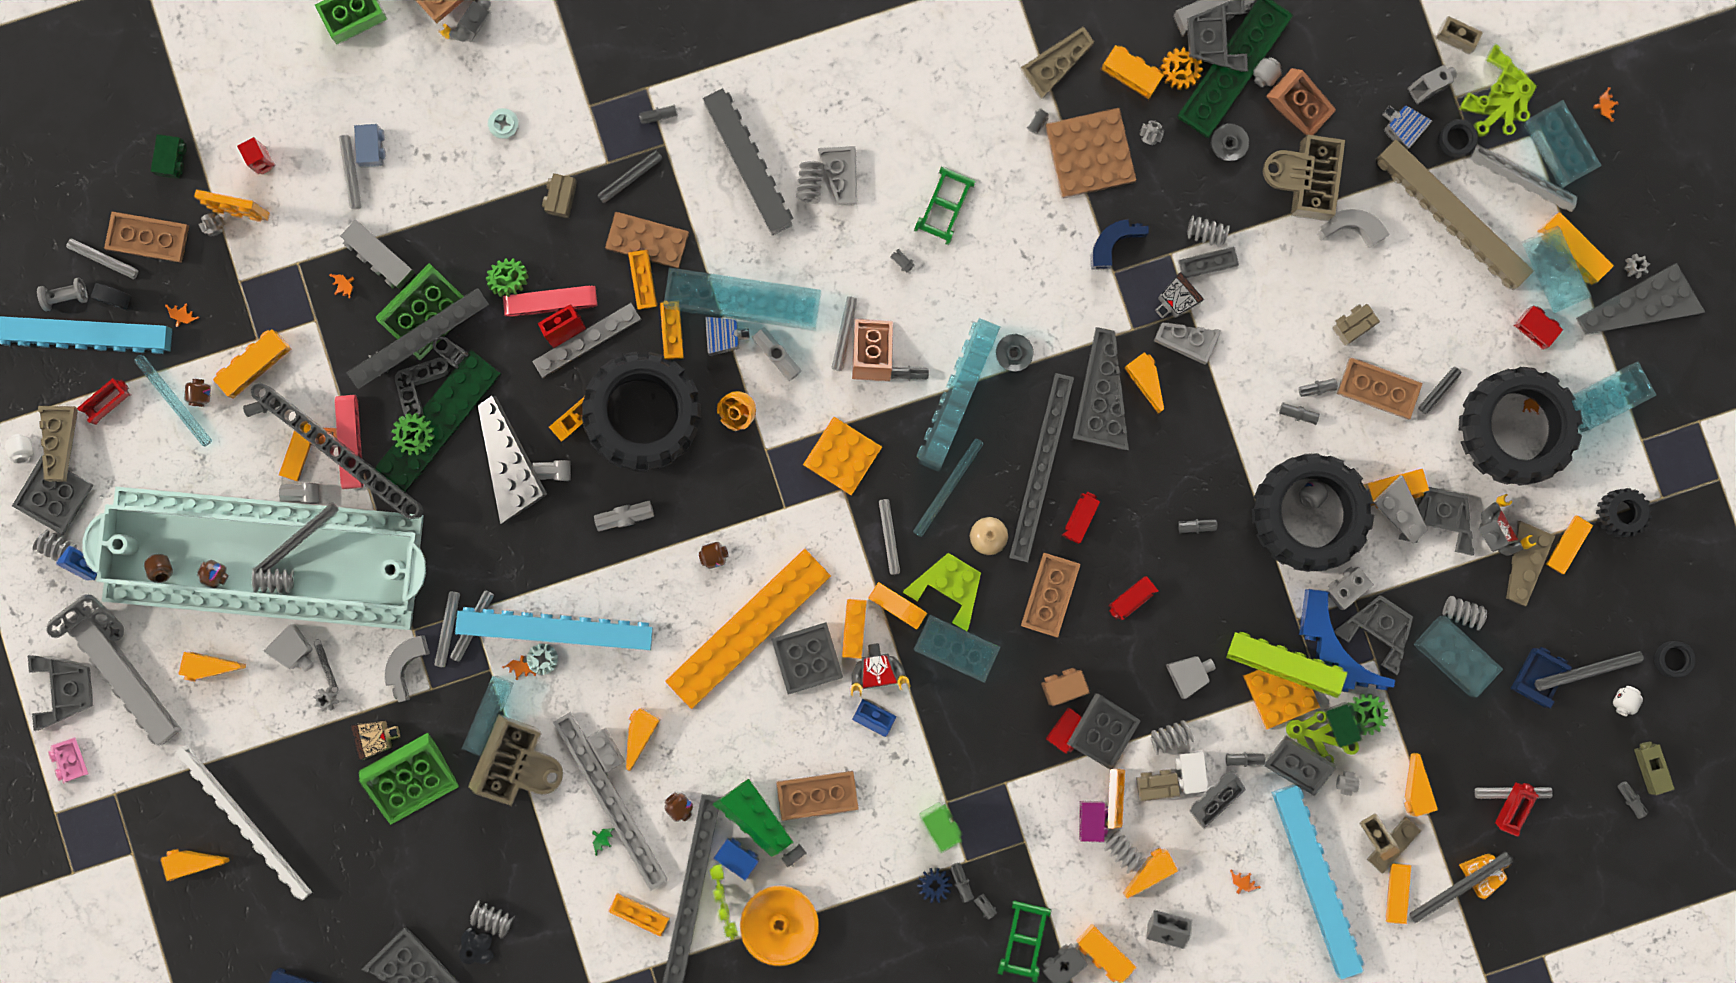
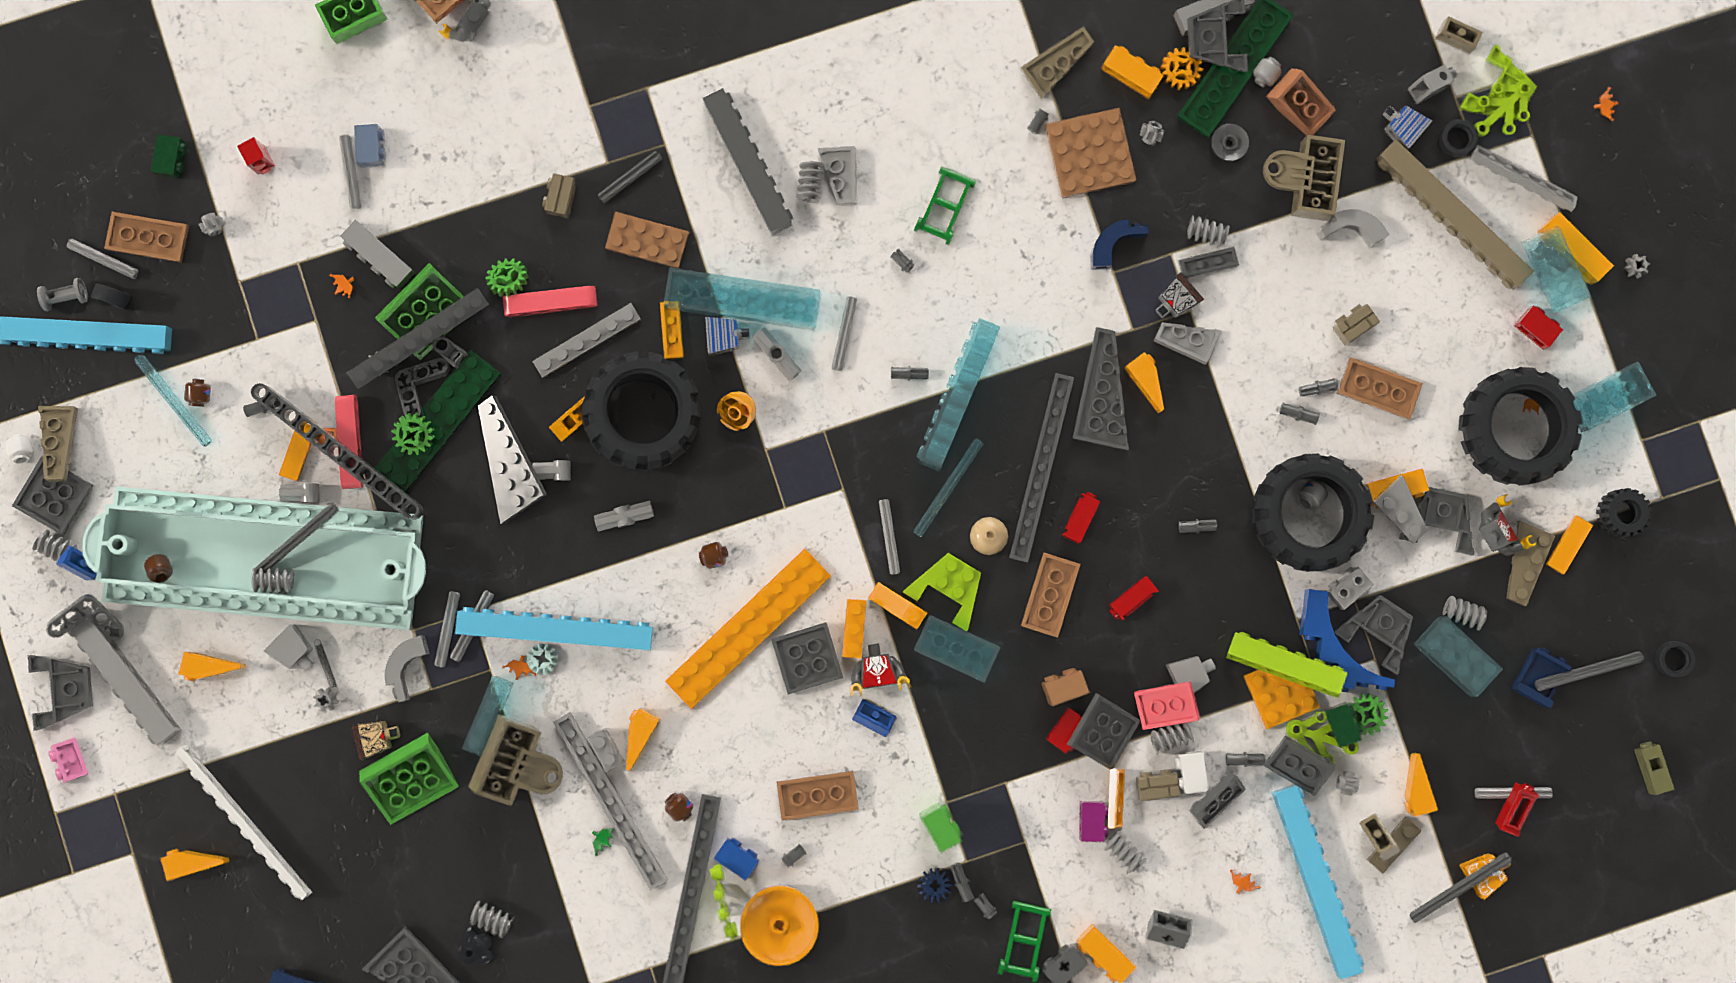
red window [77,378,131,425] -> none
orange piece [165,303,199,327] -> none
light orange plate [194,190,270,222] -> none
reddish brown head [197,560,229,588] -> none
light orange brick [213,329,291,399] -> none
light aqua gear [488,108,518,139] -> none
red brick [538,304,586,348] -> none
light orange tile [608,893,670,937] -> none
light orange tile [628,250,657,309] -> none
dark grey axle [639,105,678,124] -> none
green wedge [712,778,794,857] -> none
light orange plate [803,417,882,496] -> none
nougat slope [852,319,893,381] -> none
dark grey dish [996,334,1034,372] -> none
light orange slope [1123,848,1178,899] -> none
light orange tile [1385,863,1411,924] -> none
dark grey axle [1418,367,1462,414] -> none
clear light blue brick [1523,100,1602,188] -> none
dark grey wing [1576,263,1705,335] -> none
white head [1613,686,1643,716] -> none
dark grey axle [1618,781,1649,819] -> none
none -> coral plate [1134,681,1200,730]

